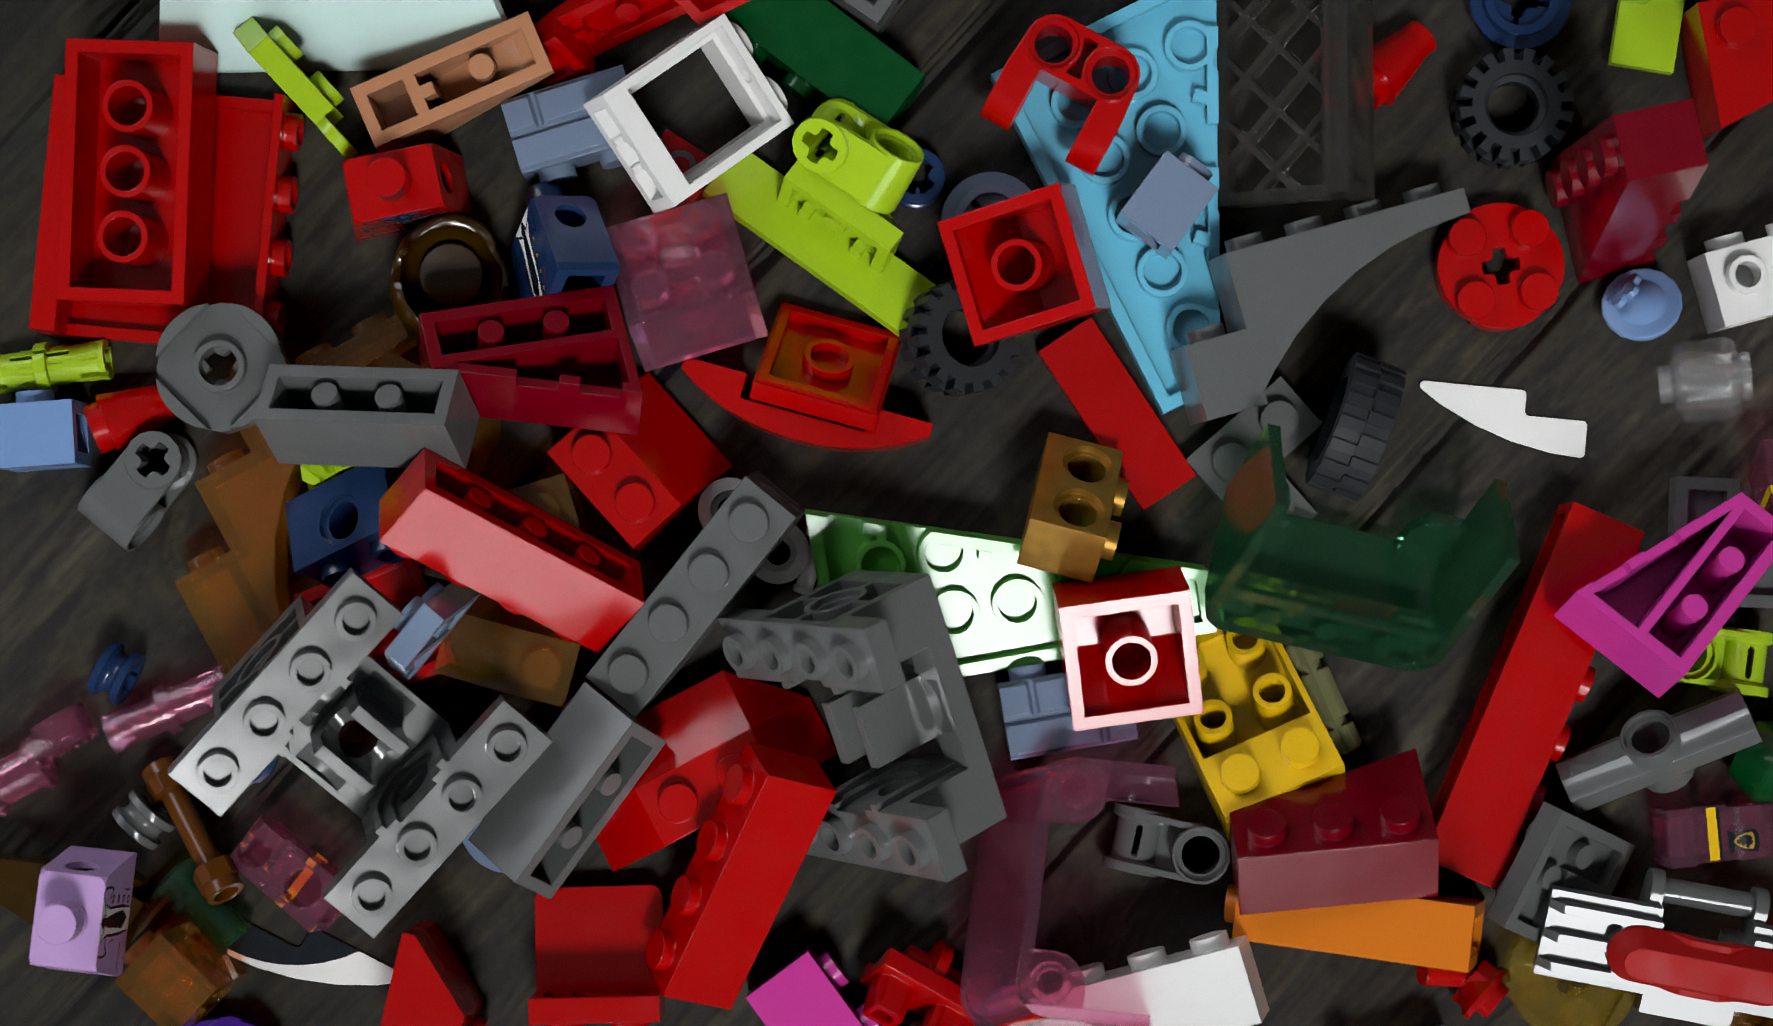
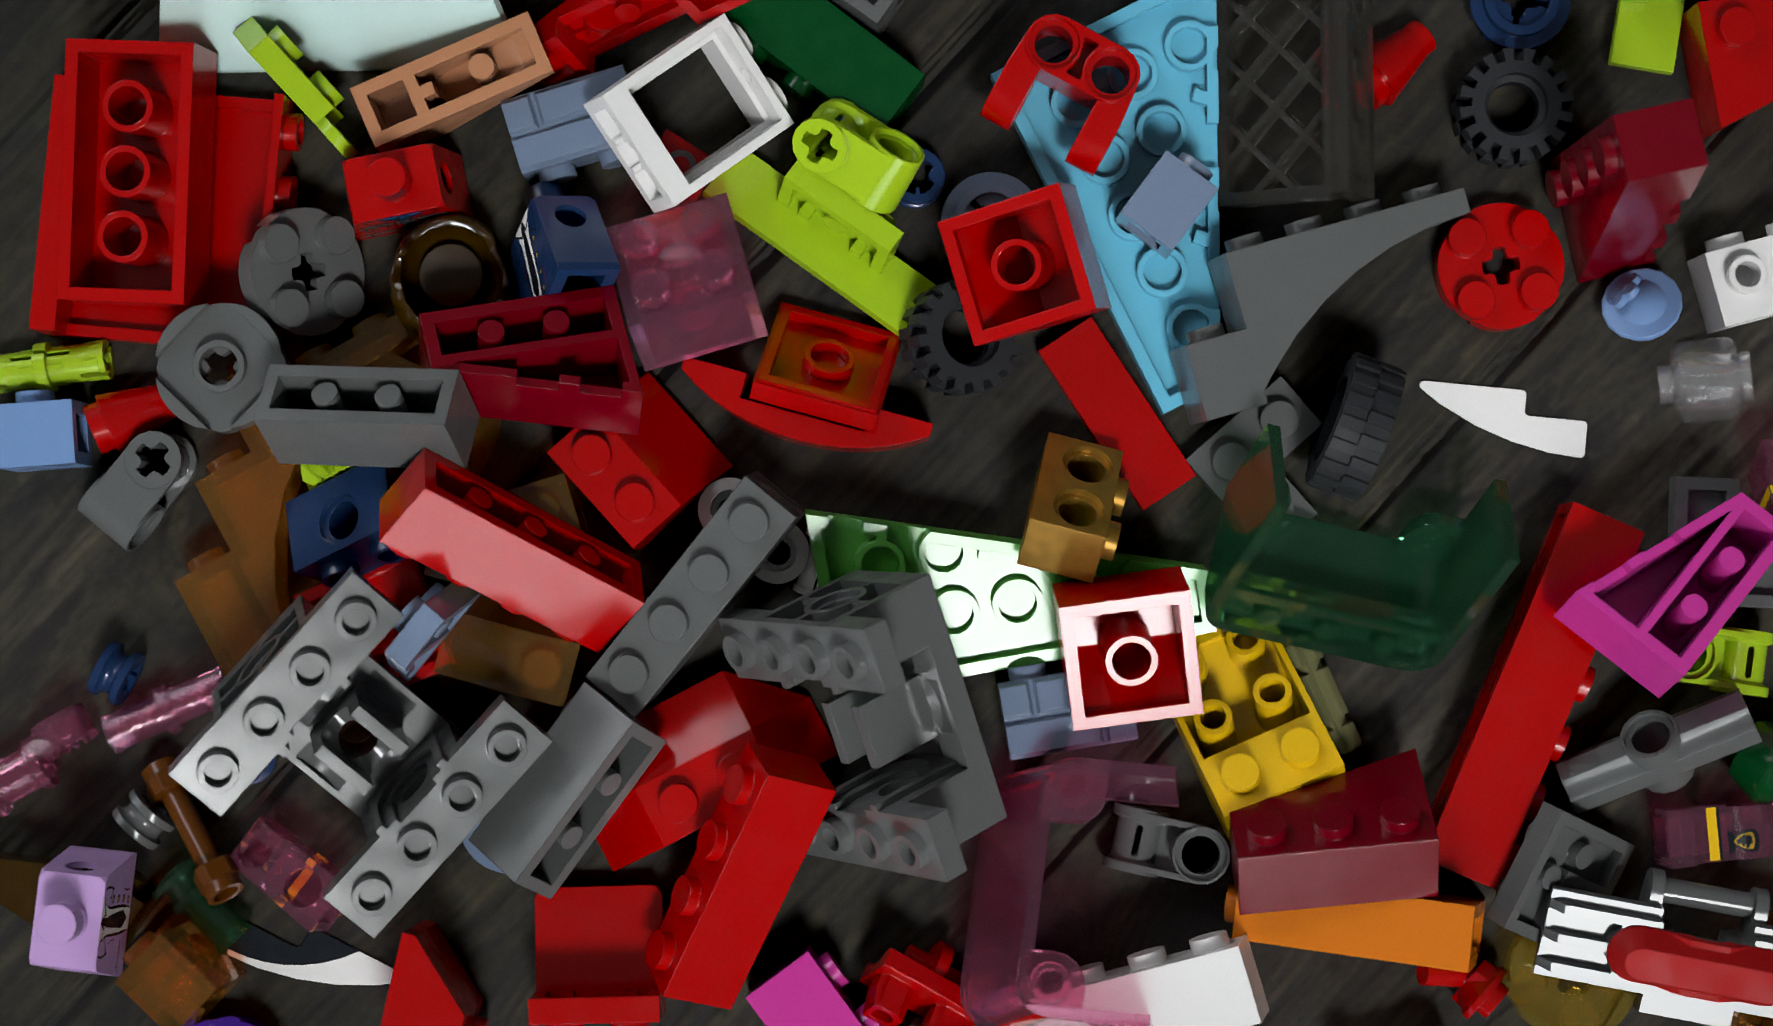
none -> dark grey plate [238,207,365,337]

